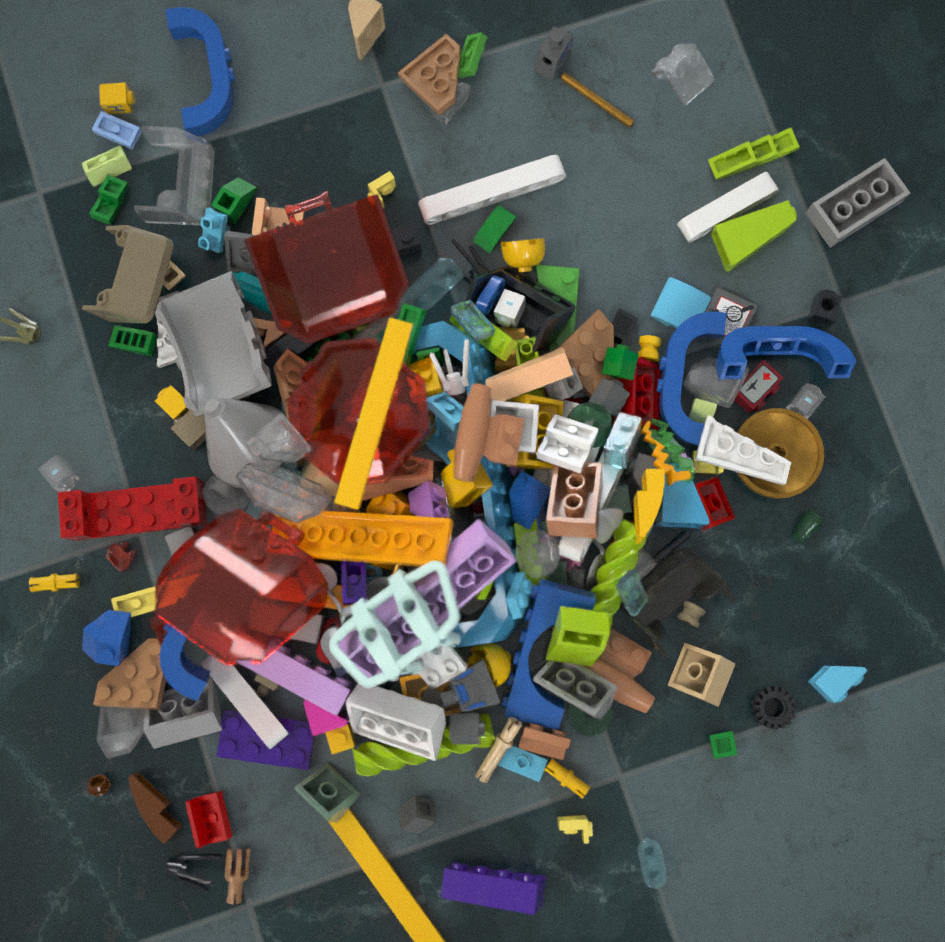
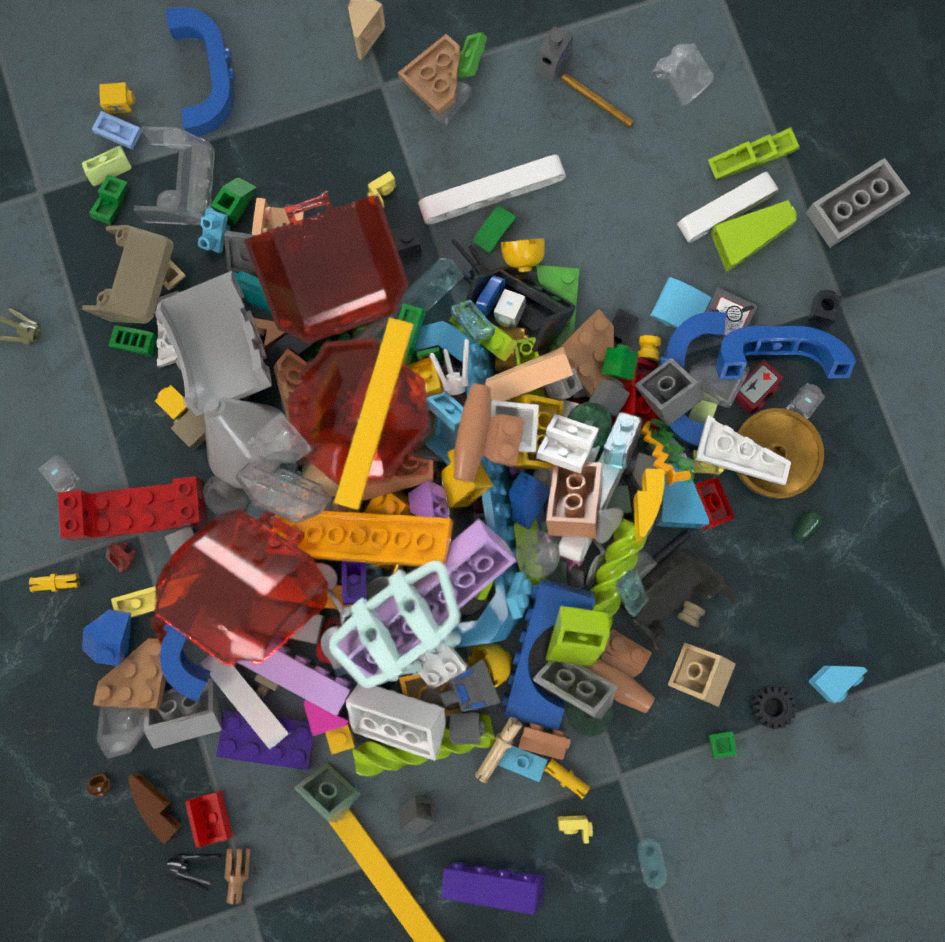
none -> dark grey slope [635,358,704,426]

